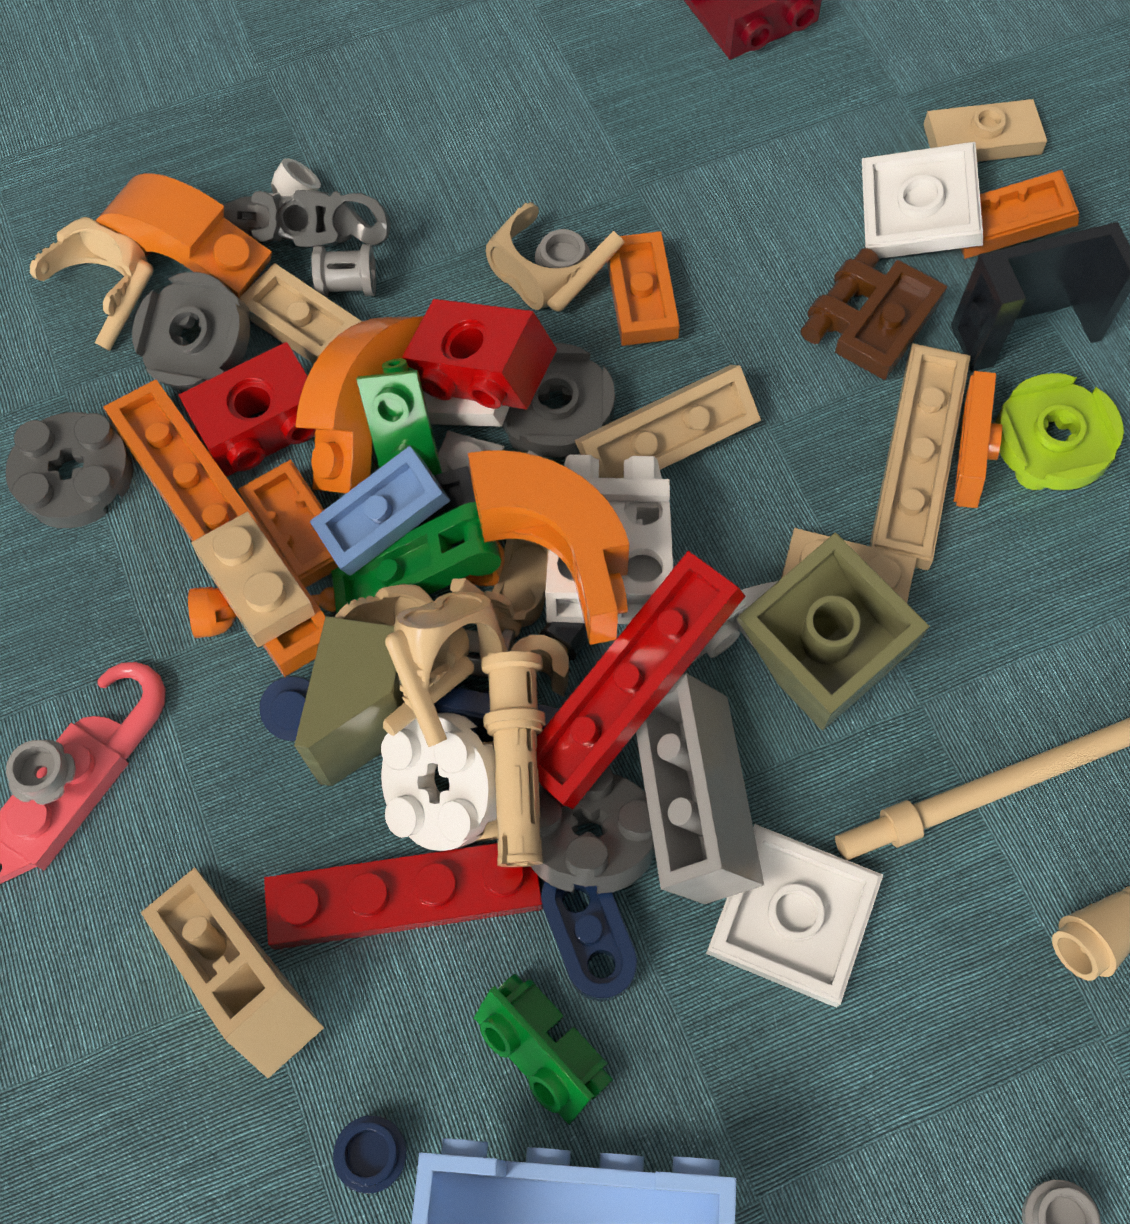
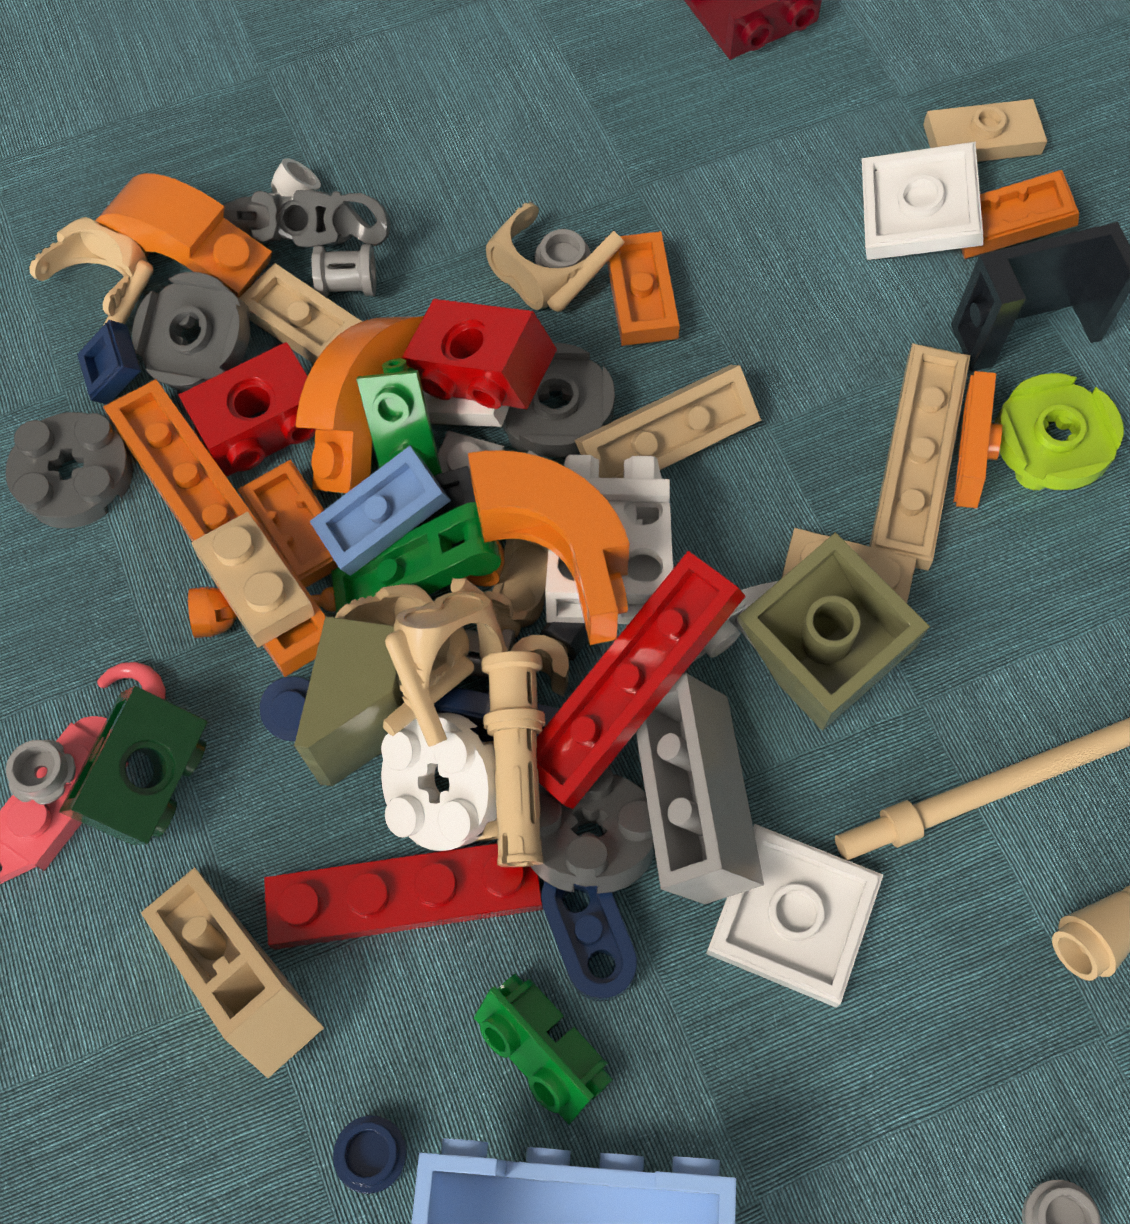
reddish brown plate [801,248,948,380] -> none
none -> dark green brick [59,686,208,845]
none -> dark blue tile [77,320,141,404]

